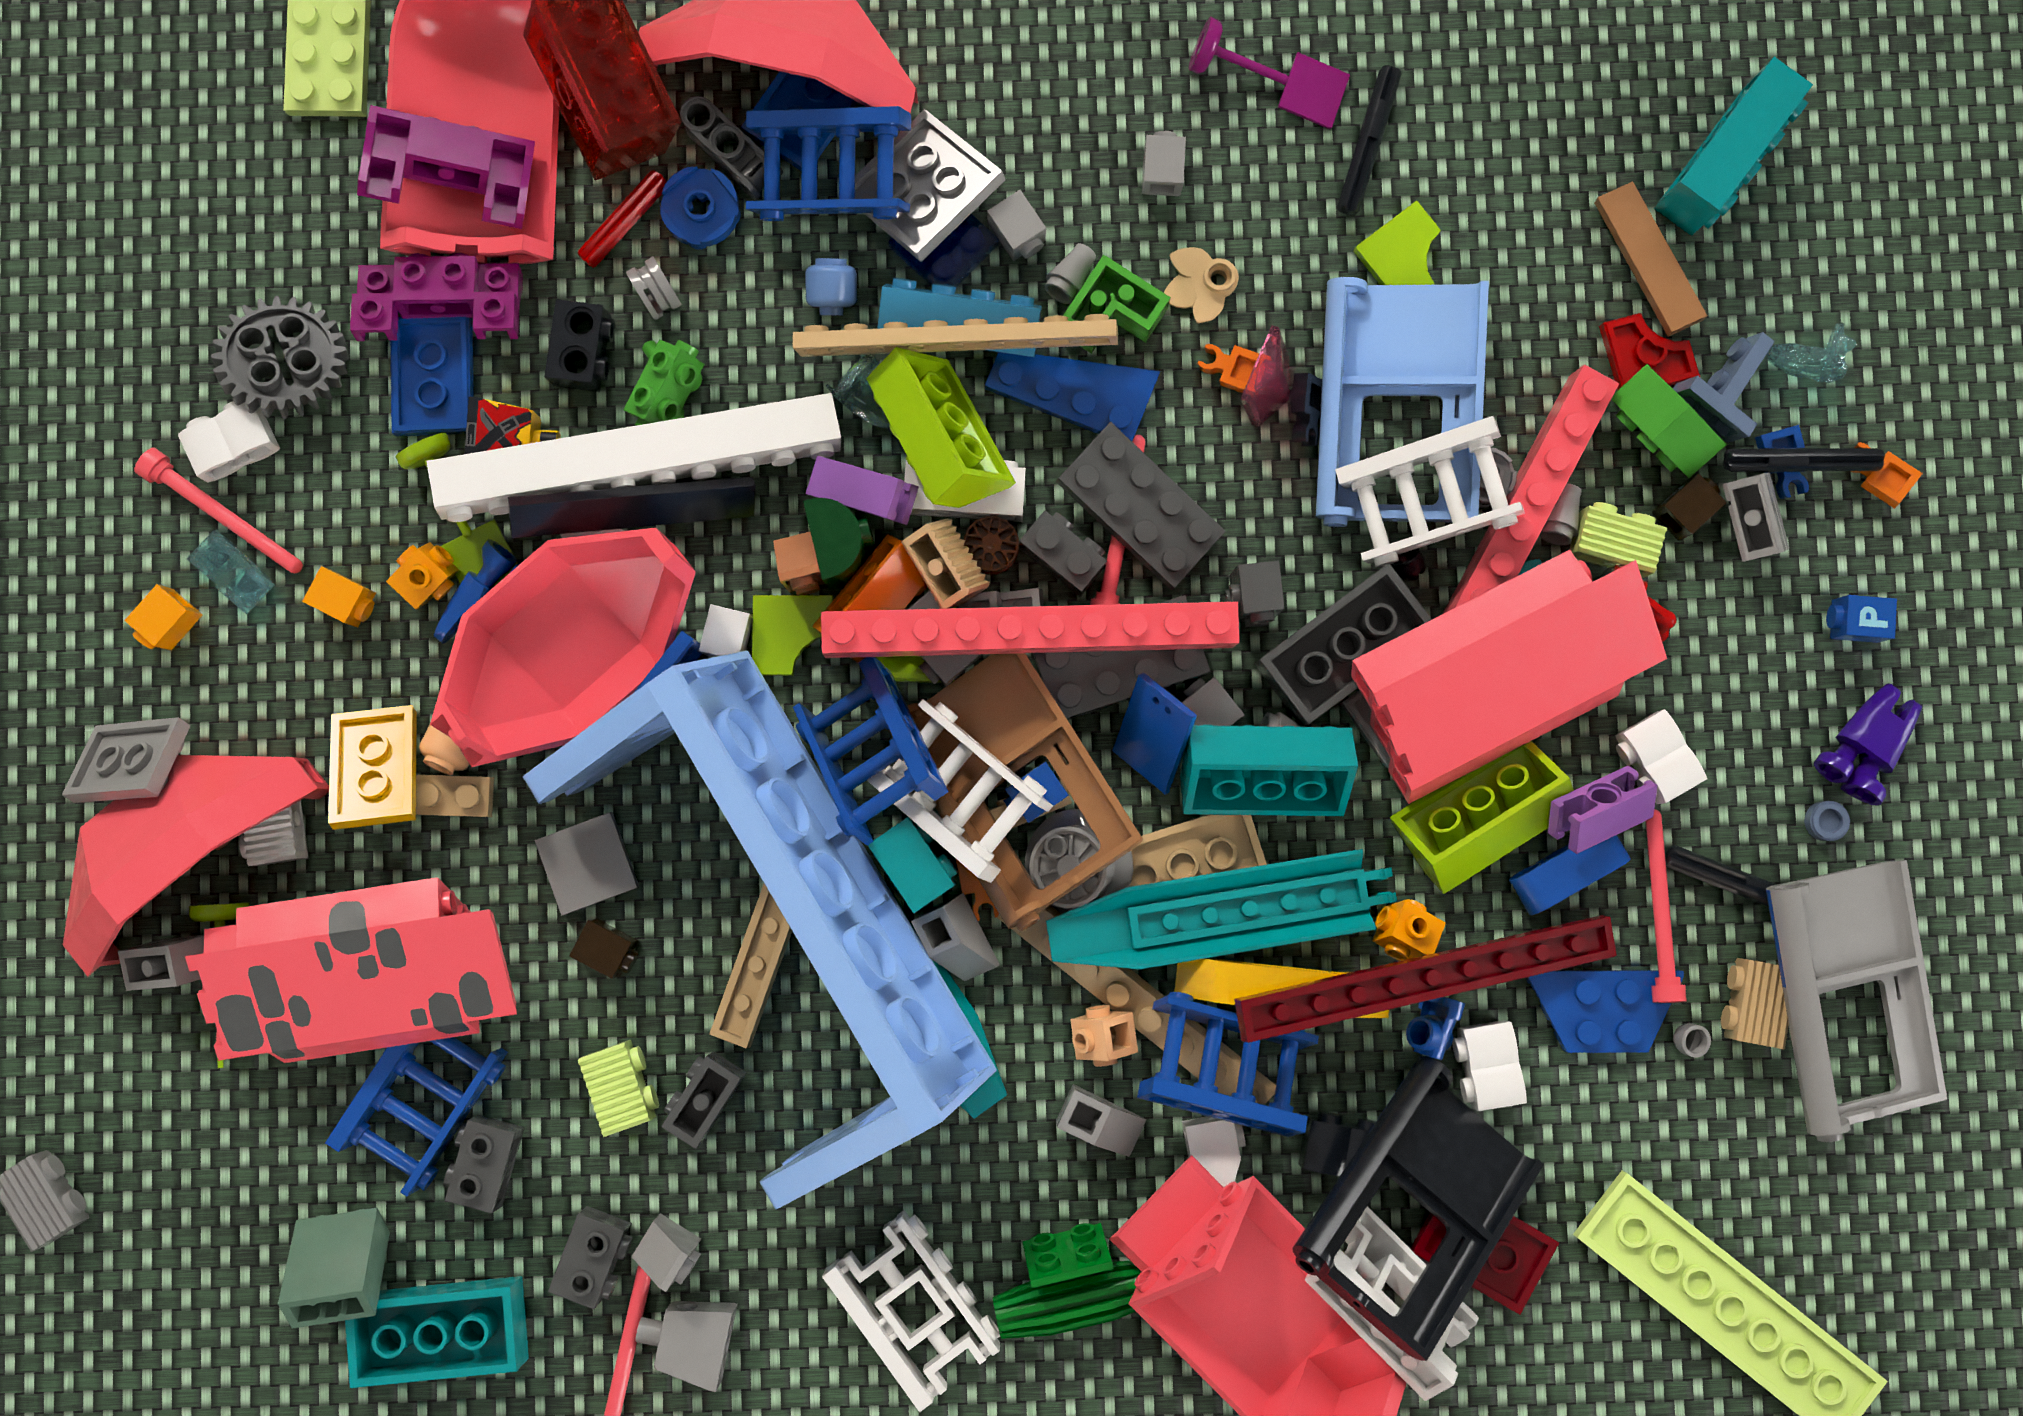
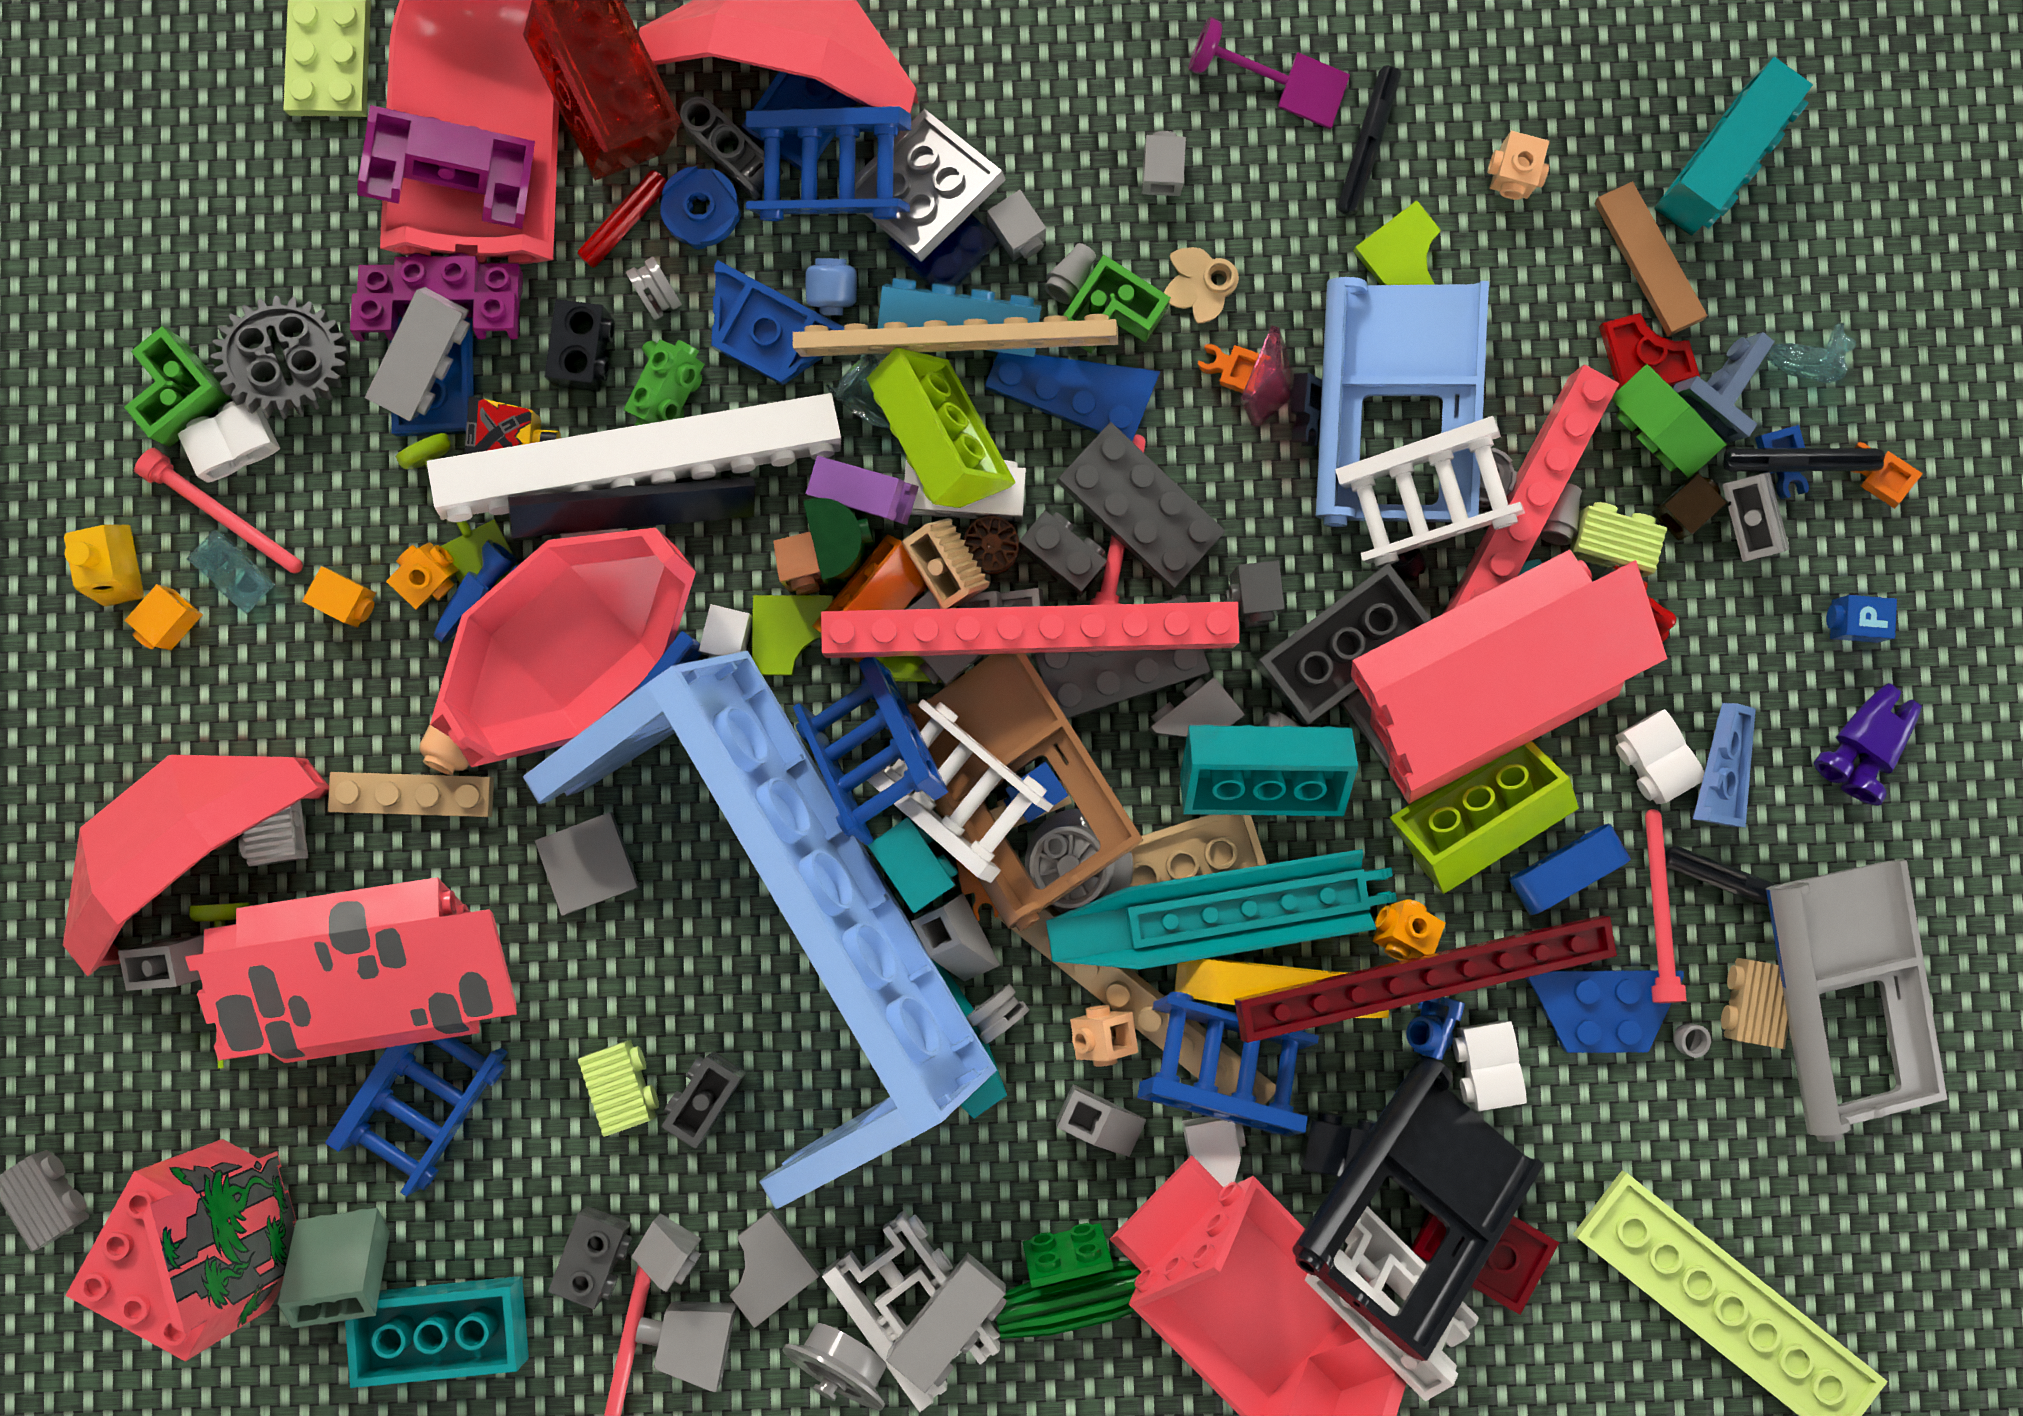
light grey plate [62,717,190,803] -> none
plate [328,705,417,830] -> none
dark grey brick [443,1115,525,1213] -> none
dark brown brick [569,918,639,979] -> none
tan plate [709,884,792,1048] -> none
blue container [1112,673,1197,795] -> none
medium lavender piece [1548,766,1658,854] -> none
sand blue tile [1804,801,1850,841] -> none
none -> yellow torso [64,525,145,607]
none -> coral panel [65,1139,296,1362]
none -> bright green brick [124,326,231,447]
none -> light grey brick [365,287,470,421]
none -> blue wing [711,260,844,386]
none -> light grey tile [730,1209,820,1328]
none -> light grey wheel [782,1323,887,1410]
none -> light grey brick [886,1252,1007,1393]
none -> light grey wheel [966,983,1029,1045]
none -> light nougat brick [1488,130,1549,200]
none -> medium blue wing [1693,703,1756,828]

